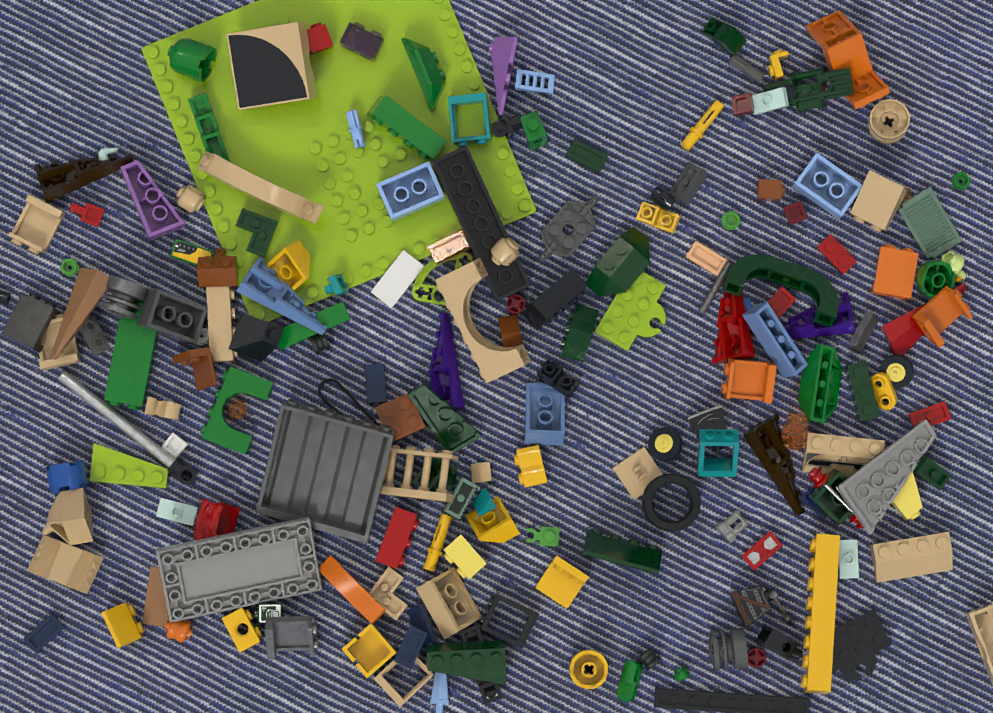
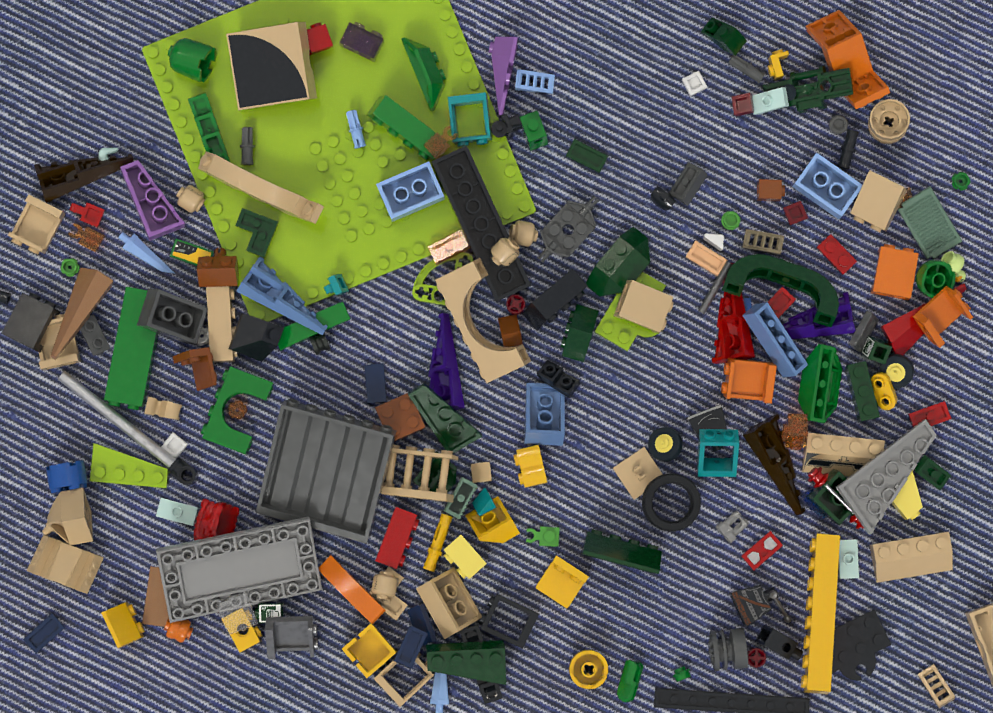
flat silver wheel [98,275,148,320] -> none
yellow slope [266,240,311,291] -> none
black piece [318,378,376,425] -> none
white sticker [371,250,424,308] -> none
yellow slope [636,202,681,234] -> none
pearl dark grey wheel [637,647,662,671] -> none
yellow pin [680,100,724,151] -> none
none -> clear orange plate [68,223,105,253]
none -> light blue bar [118,232,175,274]
none -> clear piece [216,592,258,635]
none -> dark grey axle [240,127,255,165]
none -> tan head [371,571,398,601]
none -> clear orange plate [423,126,458,159]
none -> tan head [509,220,538,247]
none -> tan panel [614,280,673,333]
none -> white tile [682,71,707,97]
none -> white slope [703,233,724,251]
none -> dark tan slope [742,229,784,256]
none -> dark grey tile [828,115,848,135]
none -> black pin [838,129,859,169]
none -> dark green brick [861,335,892,364]
none -> tan slope [917,664,955,708]

